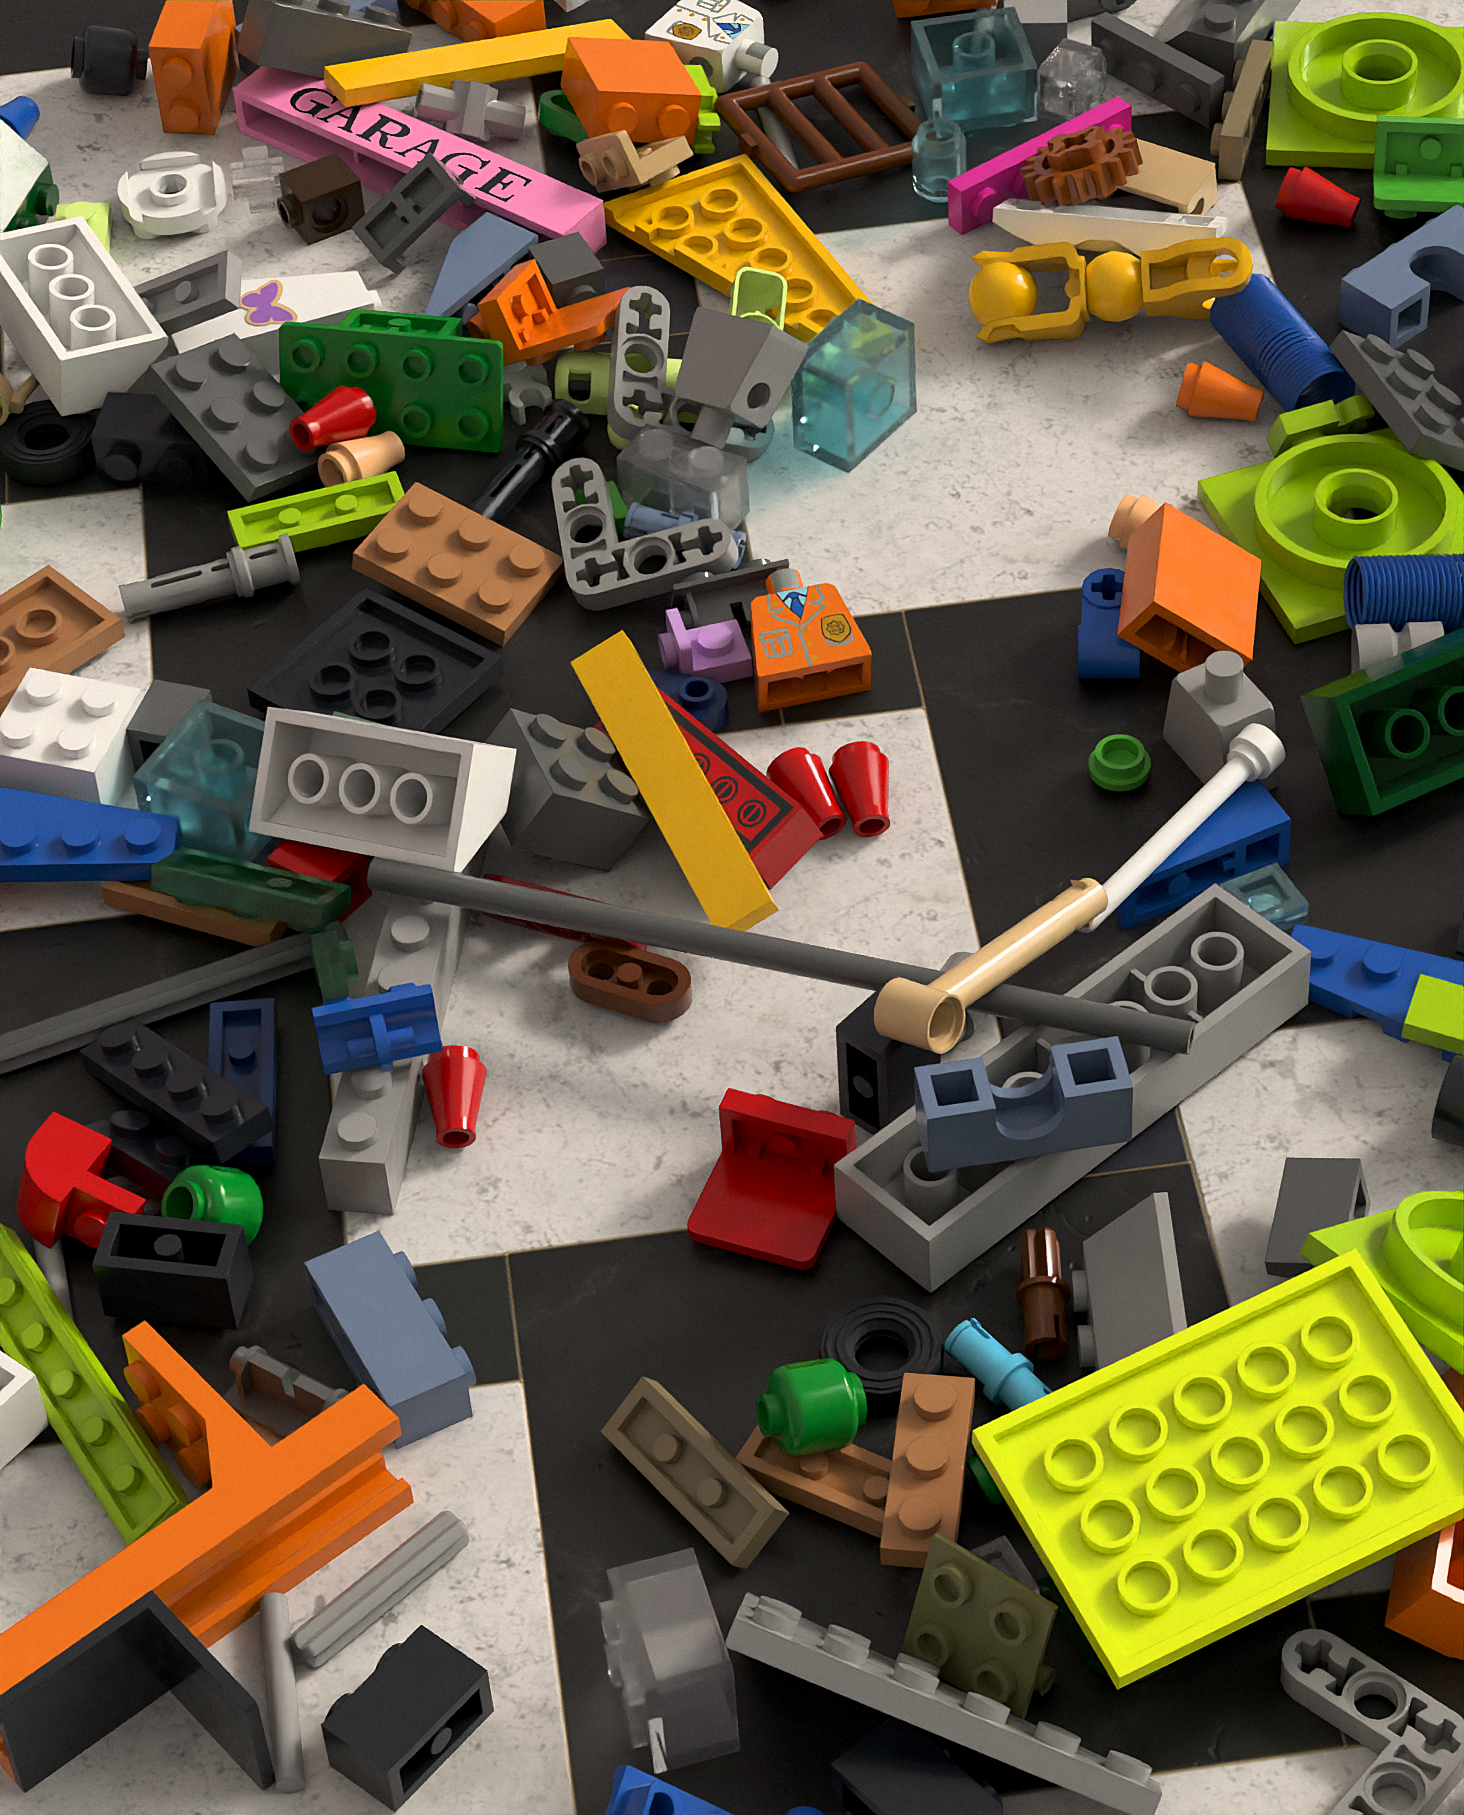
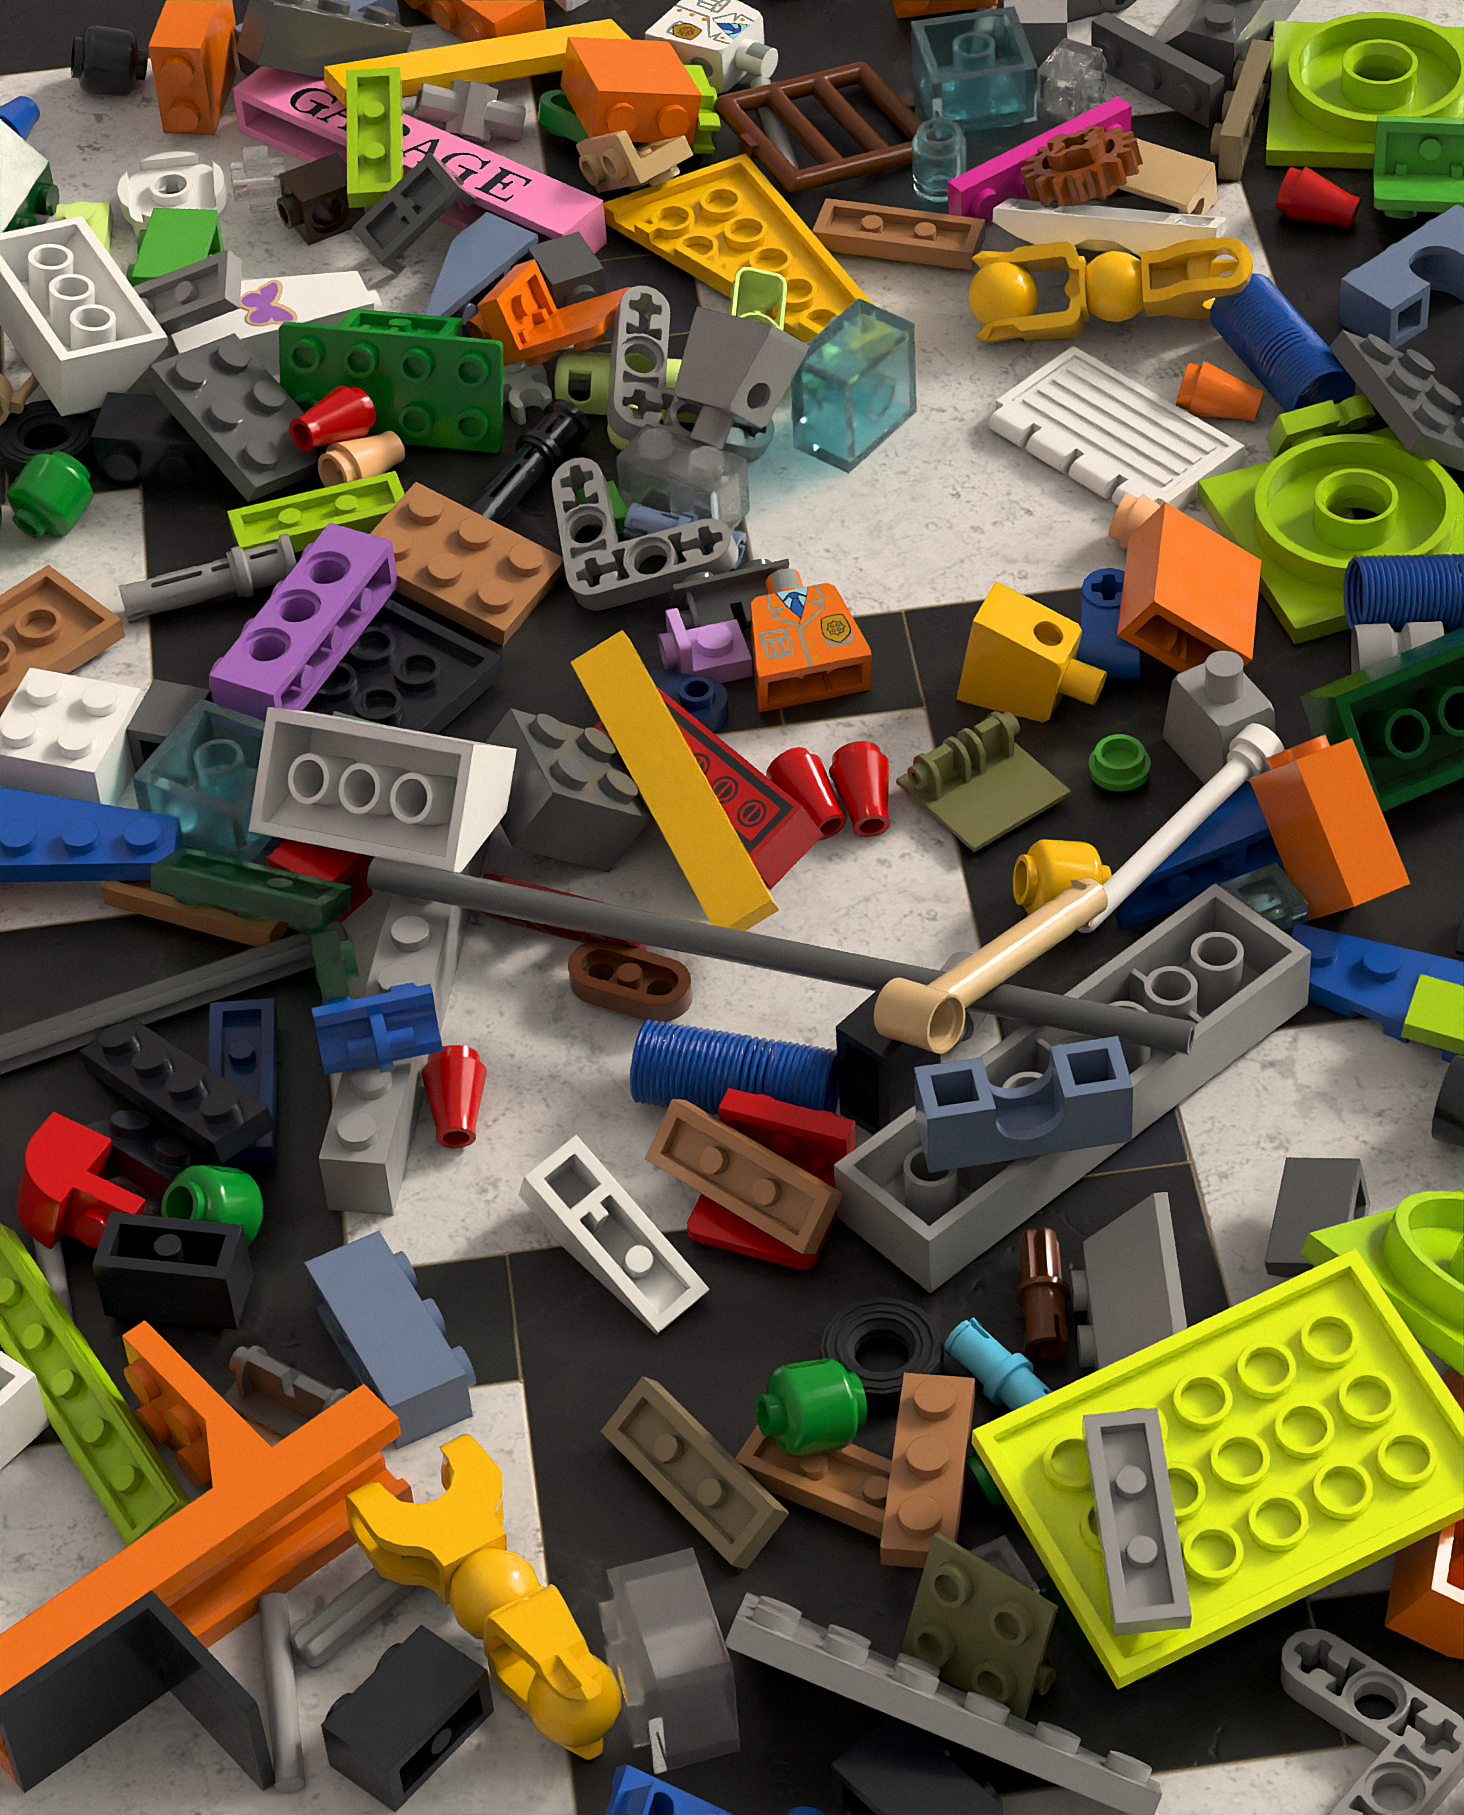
none -> green head [6,451,94,539]
none -> bright green brick [126,208,224,287]
none -> medium lavender brick [209,523,399,734]
none -> lime plate [346,67,403,208]
none -> yellow piece [346,1434,622,1760]
none -> white slope [518,1135,710,1335]
none -> blue piece [630,1019,839,1116]
none -> medium nougat plate [645,1099,844,1254]
none -> medium nougat plate [812,198,985,271]
none -> olive hinge [896,711,1071,852]
none -> yellow torso [956,581,1107,723]
none -> white hinge [988,346,1245,511]
none -> yellow head [1013,839,1112,916]
none -> light grey plate [1082,1408,1192,1636]
none -> orange brick [1249,735,1411,921]

